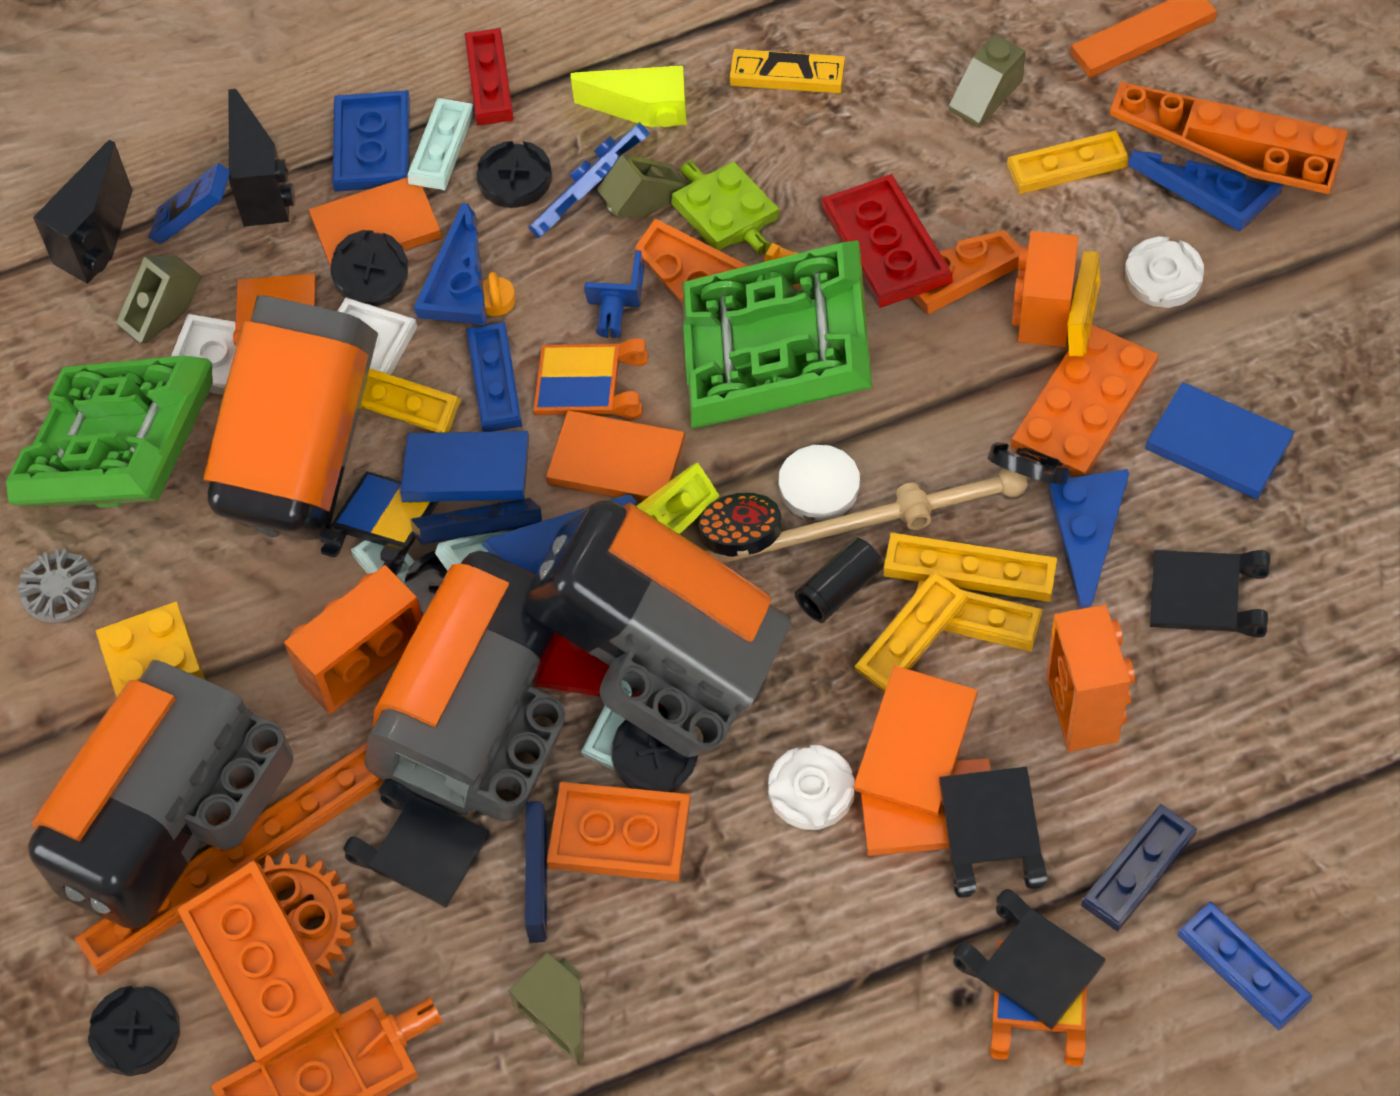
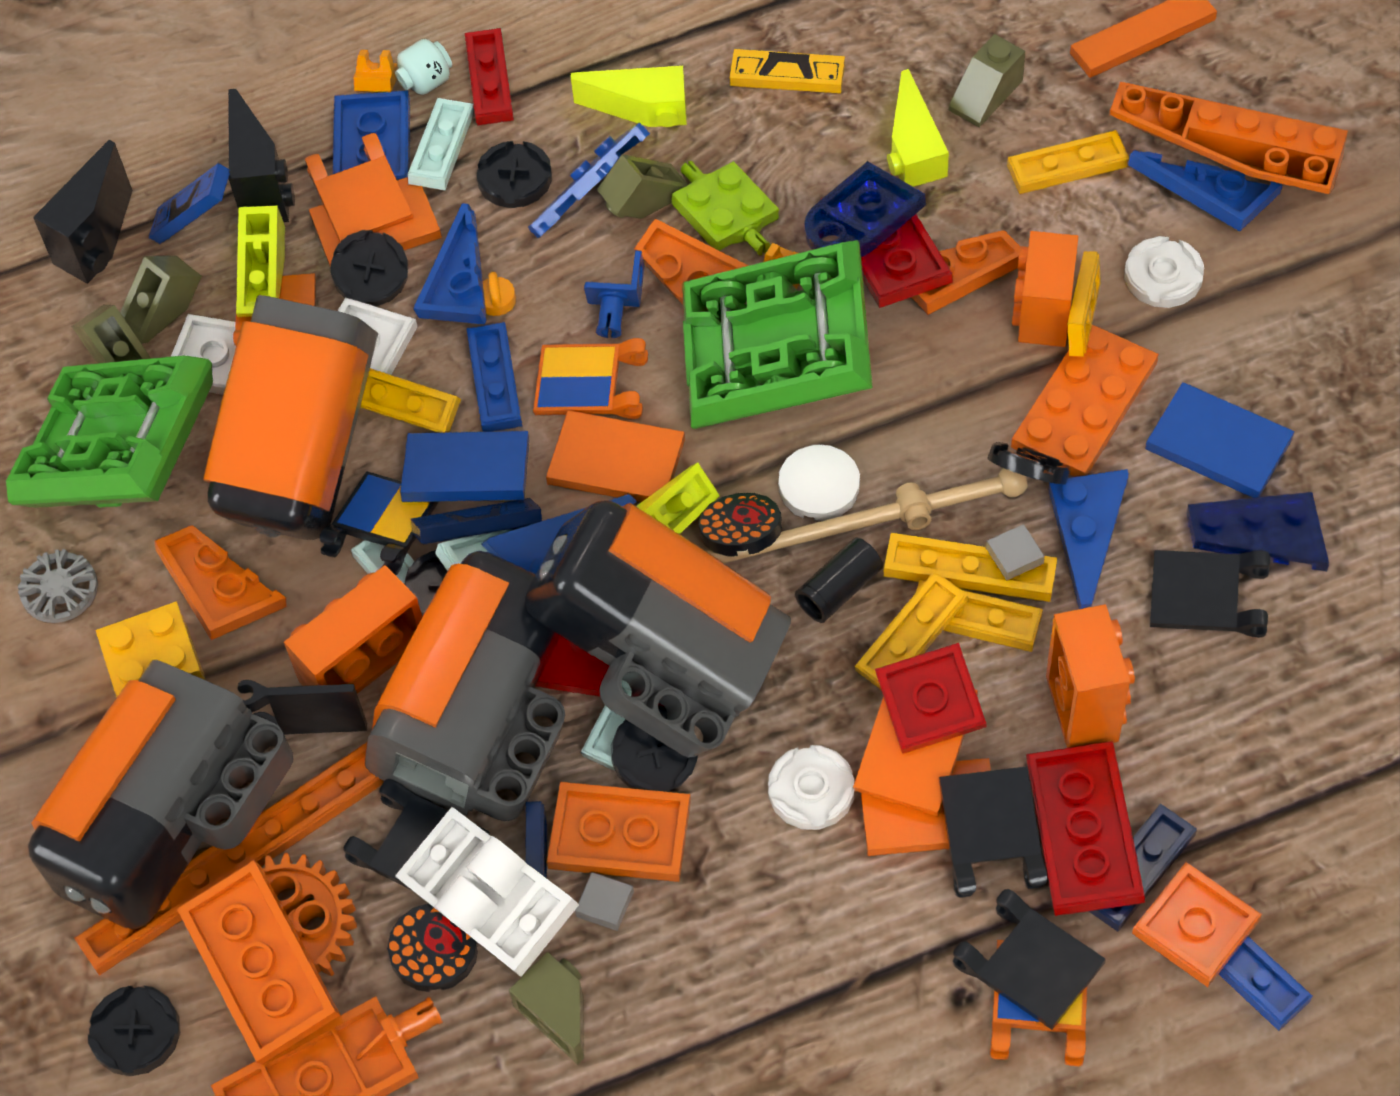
none -> olive slope [71,304,151,363]
none -> orange wing [155,525,287,640]
none -> neon yellow slope [236,206,285,317]
none -> black flag [237,680,367,735]
none -> orange flag [305,133,413,242]
none -> light orange tile [353,50,398,92]
none -> tile [387,903,478,992]
none -> light aqua head [395,39,452,95]
none -> white plate [395,807,579,977]
none -> light grey tile [575,872,634,931]
none -> clear blue plate [804,161,926,257]
none -> red tile [875,643,987,754]
none -> neon yellow slope [887,69,949,189]
none -> light grey tile [986,524,1045,581]
none -> red tile [1026,741,1145,916]
none -> orange tile [1132,862,1262,987]
none -> clear blue wing [1186,492,1329,572]

